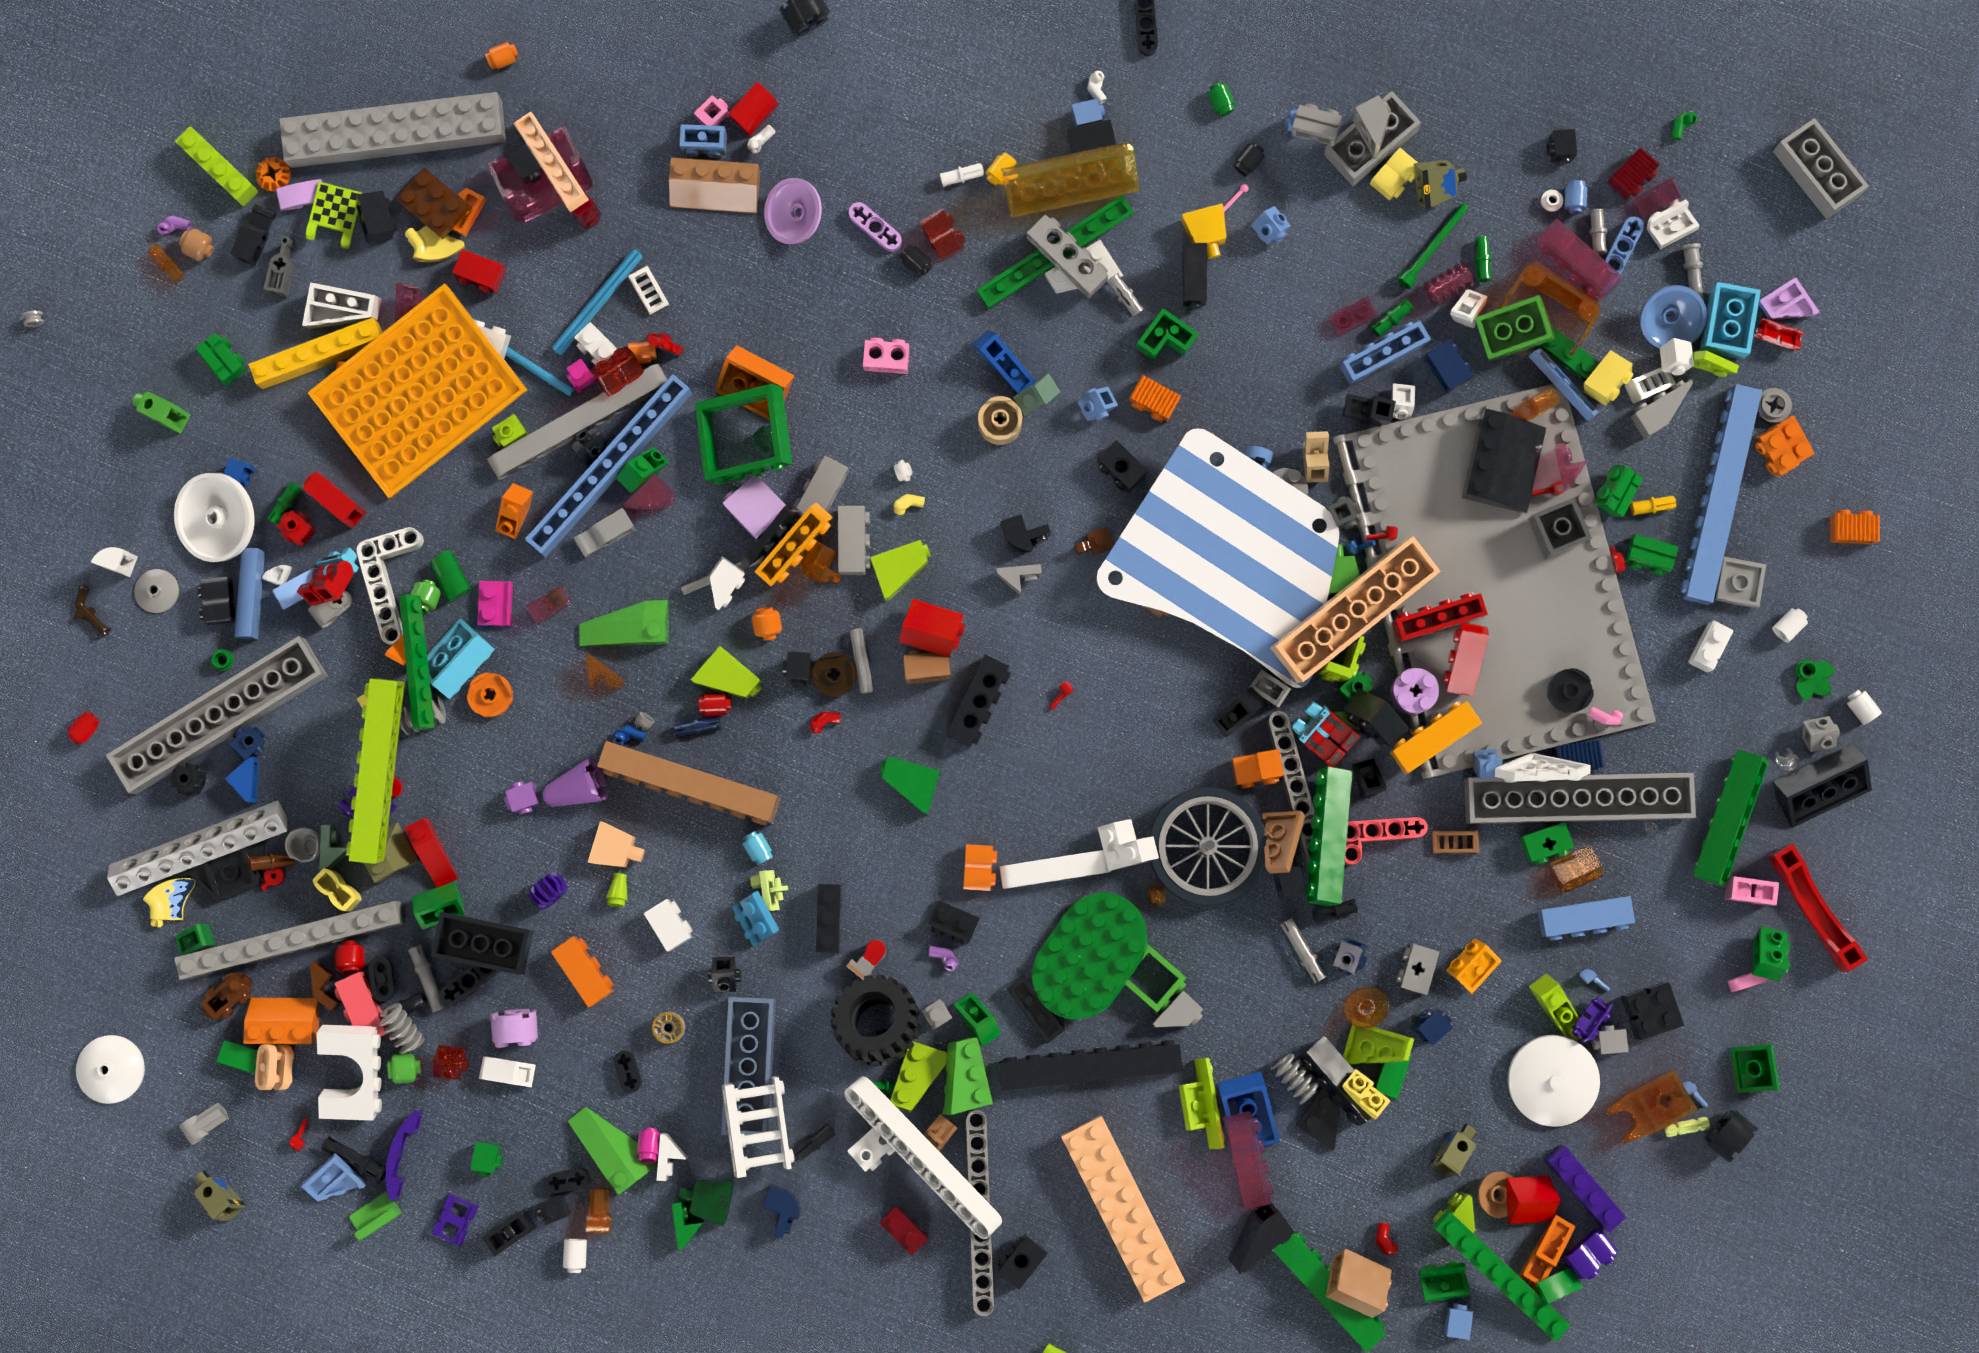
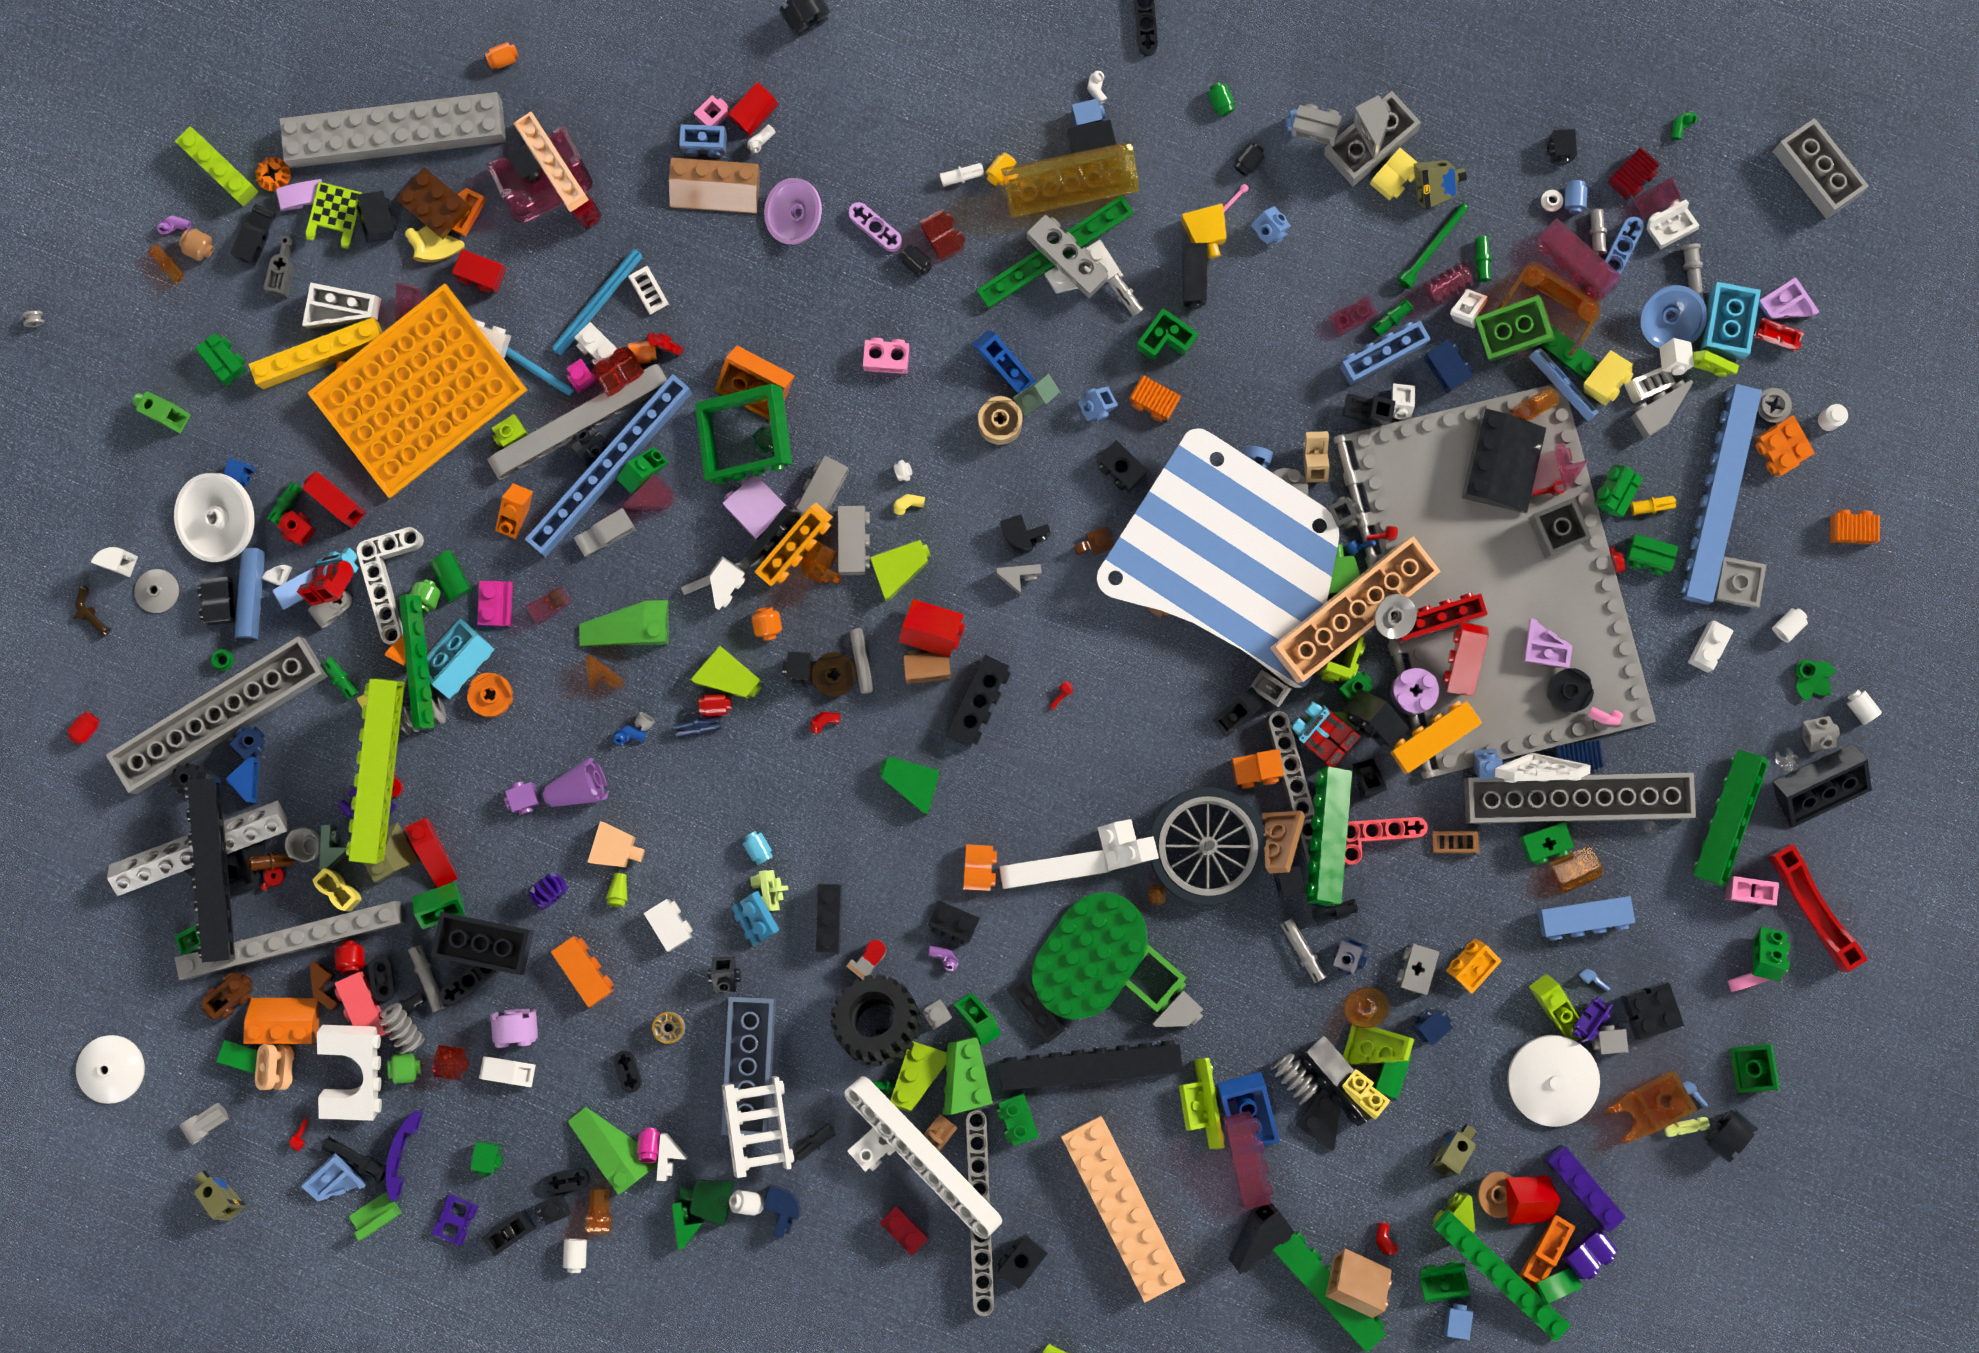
light yellow arm [143,878,196,927] -> none
medium nougat brick [597,741,781,826] -> none
none -> black brick [185,778,235,963]
none -> green pin [321,657,359,701]
none -> white brick [729,1190,764,1216]
none -> green brick [995,1093,1039,1146]
none -> light grey dish [1374,594,1417,639]
none -> lavender wing [1523,618,1572,669]
none -> white brick [1818,404,1848,431]

